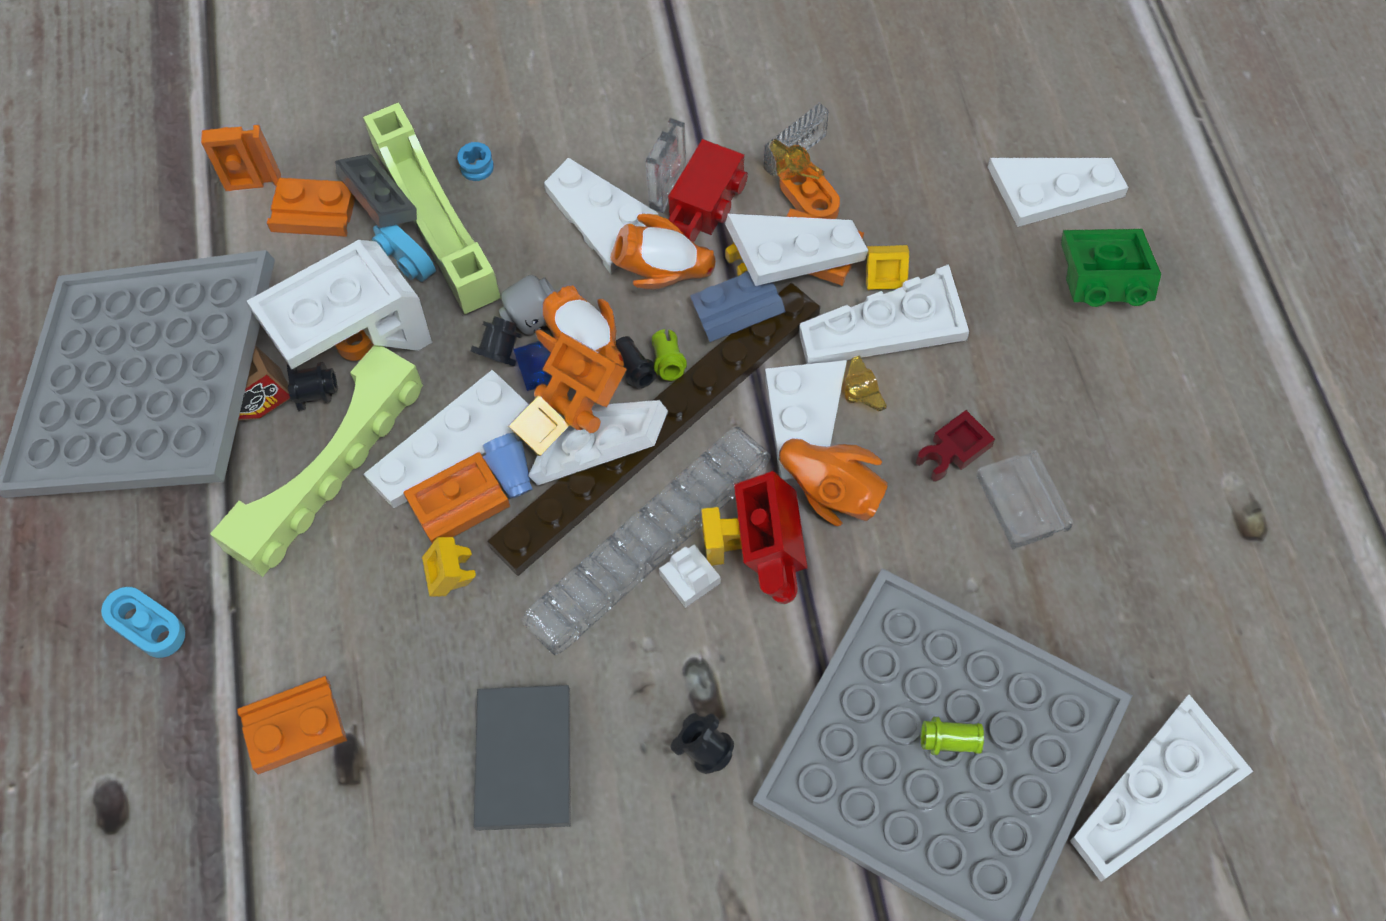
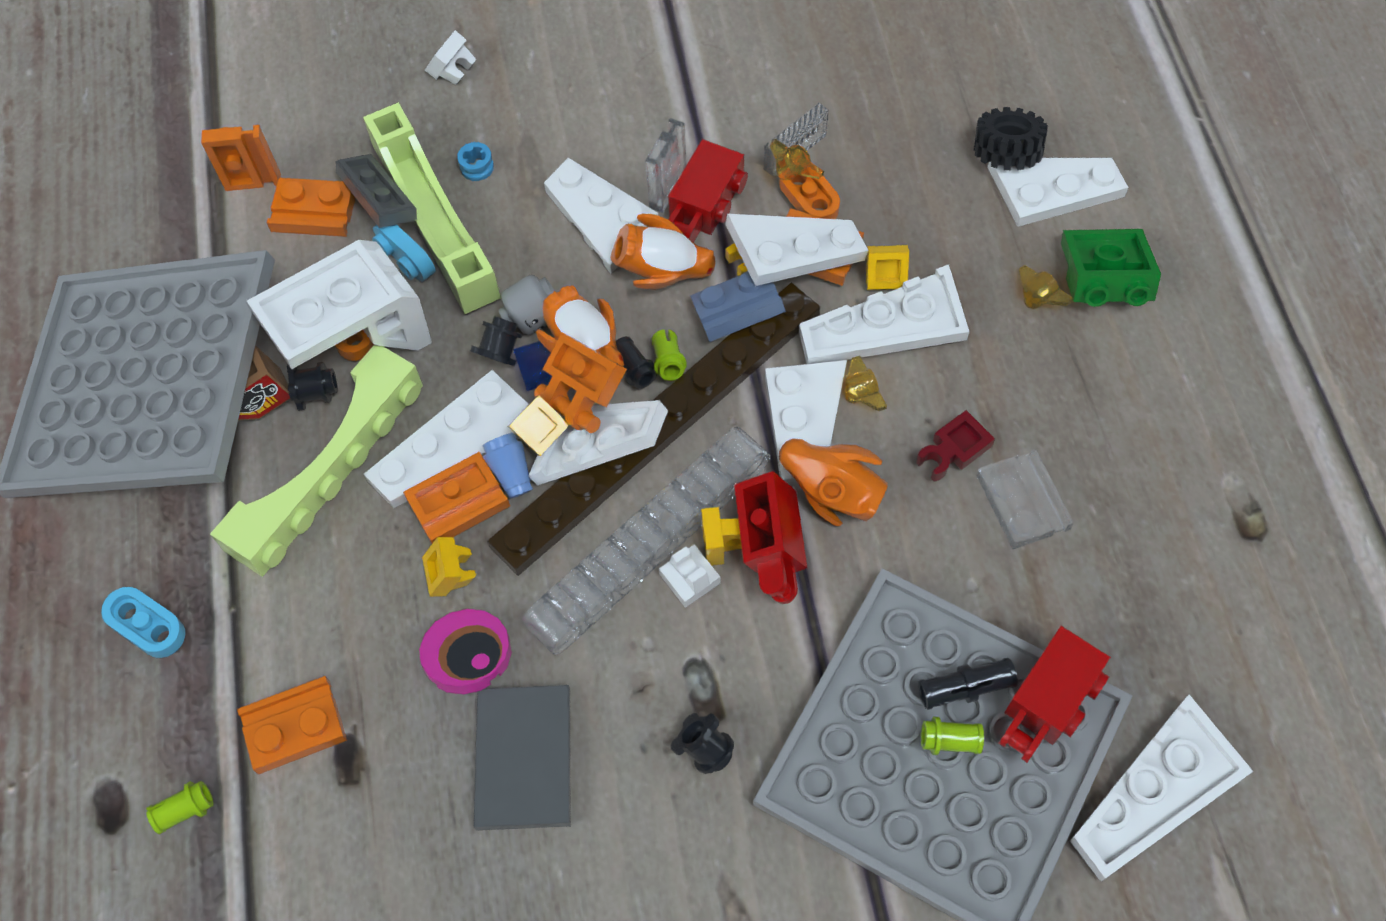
none -> lime pin [146,781,214,834]
none -> tile [419,609,512,695]
none -> white tile [425,30,476,85]
none -> black pin [918,657,1018,710]
none -> black tyre [974,107,1048,171]
none -> red brick [998,626,1111,763]
none -> clear yellow piece [1019,265,1073,309]

